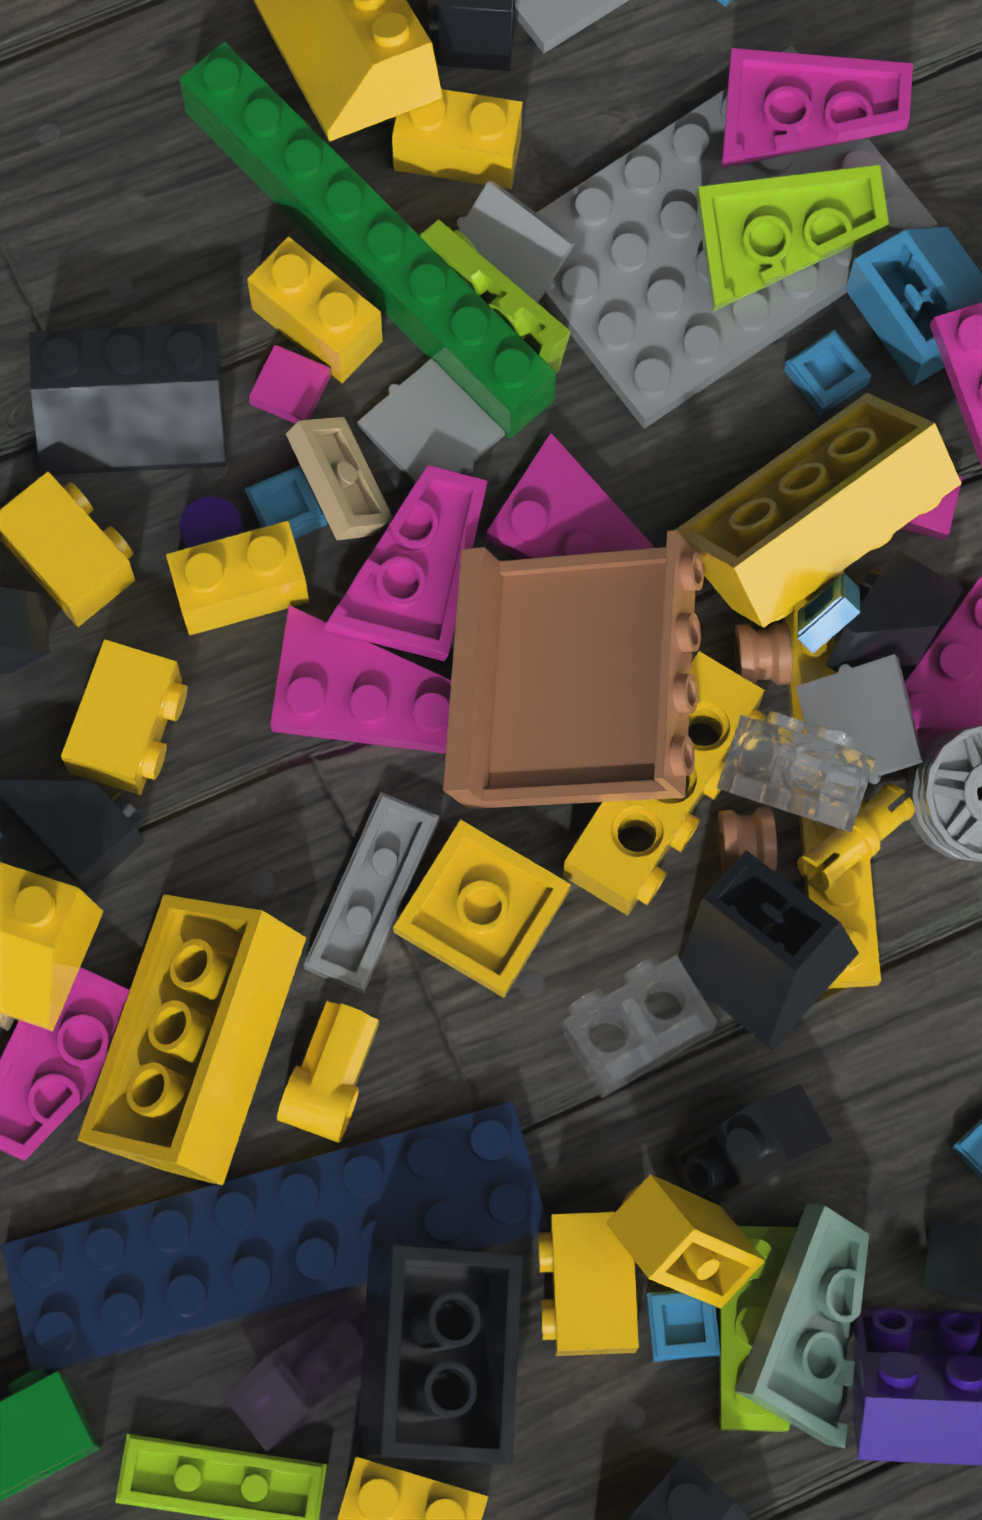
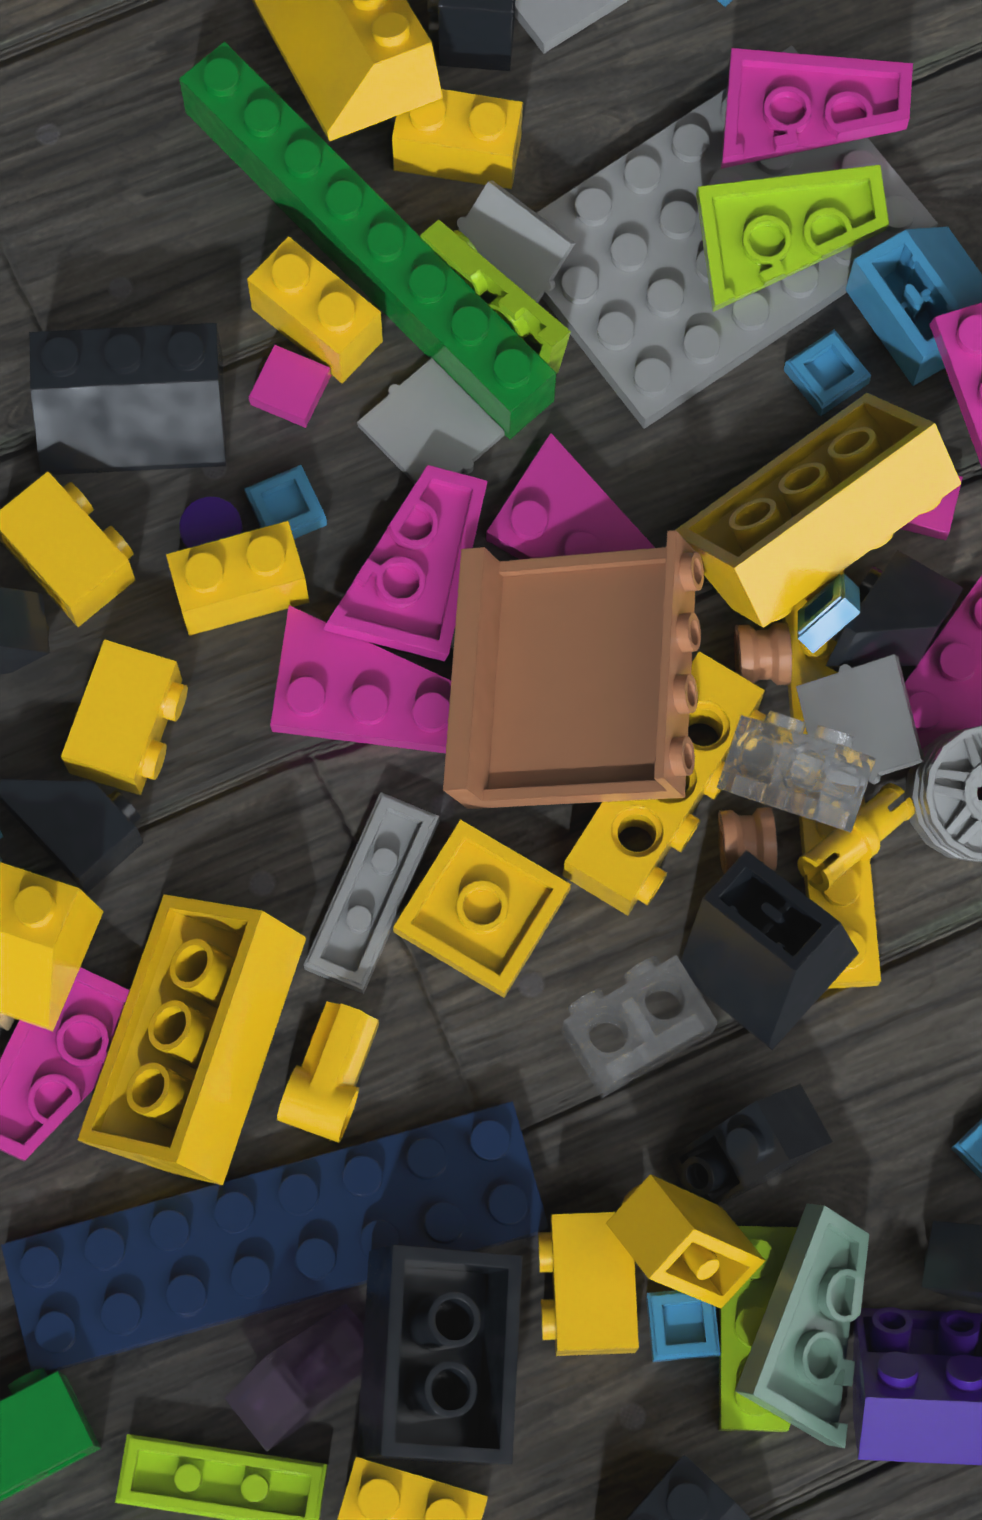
tan plate [286,417,393,540] -> none

